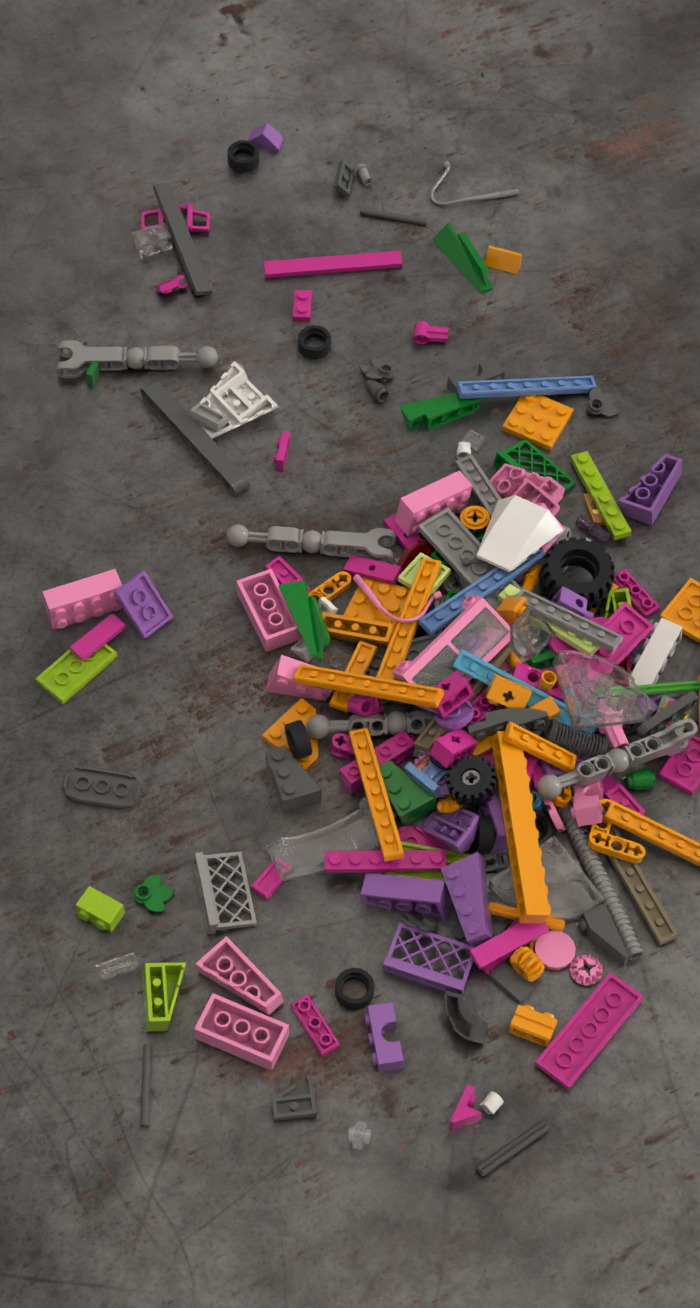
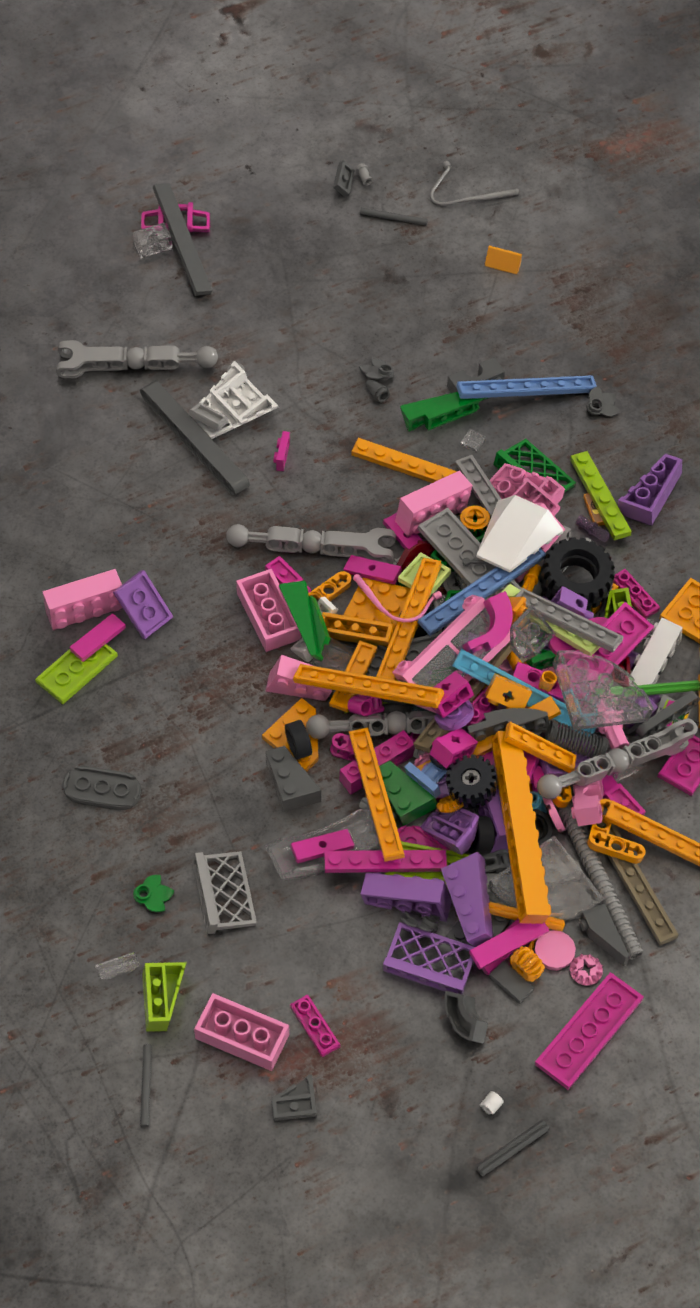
lime brick [76,886,125,933] -> none
green tile [86,361,100,387] -> none
dark pink plate [154,275,188,294] -> none
bright pink wedge [195,936,284,1015] -> none
black tyre [228,140,259,172] -> none
medium lavender slope [248,122,283,152] -> none
dark pink tile [251,858,292,900] -> none
dark pink tile [264,251,402,278] -> none
dark pink plate [293,290,312,322] -> none
black tyre [298,325,331,359] -> none
black tyre [335,968,375,1010] -> none
clear gear [348,1121,371,1150] -> none
medium lavender arch [364,1002,404,1072] -> none
dark pink piece [413,321,448,345] -> none
green wedge [433,222,493,293] -> none
dark pink slope [449,1084,482,1130] -> none
white hose [457,441,471,460] -> none
light orange plate [502,395,574,451] -> none
light orange brick [509,1004,558,1047] -> none
green brick [626,769,656,791] -> none
none -> dark pink tile [290,829,354,864]
none -> light orange plate [351,438,457,483]
none -> dark pink arch [462,591,513,653]

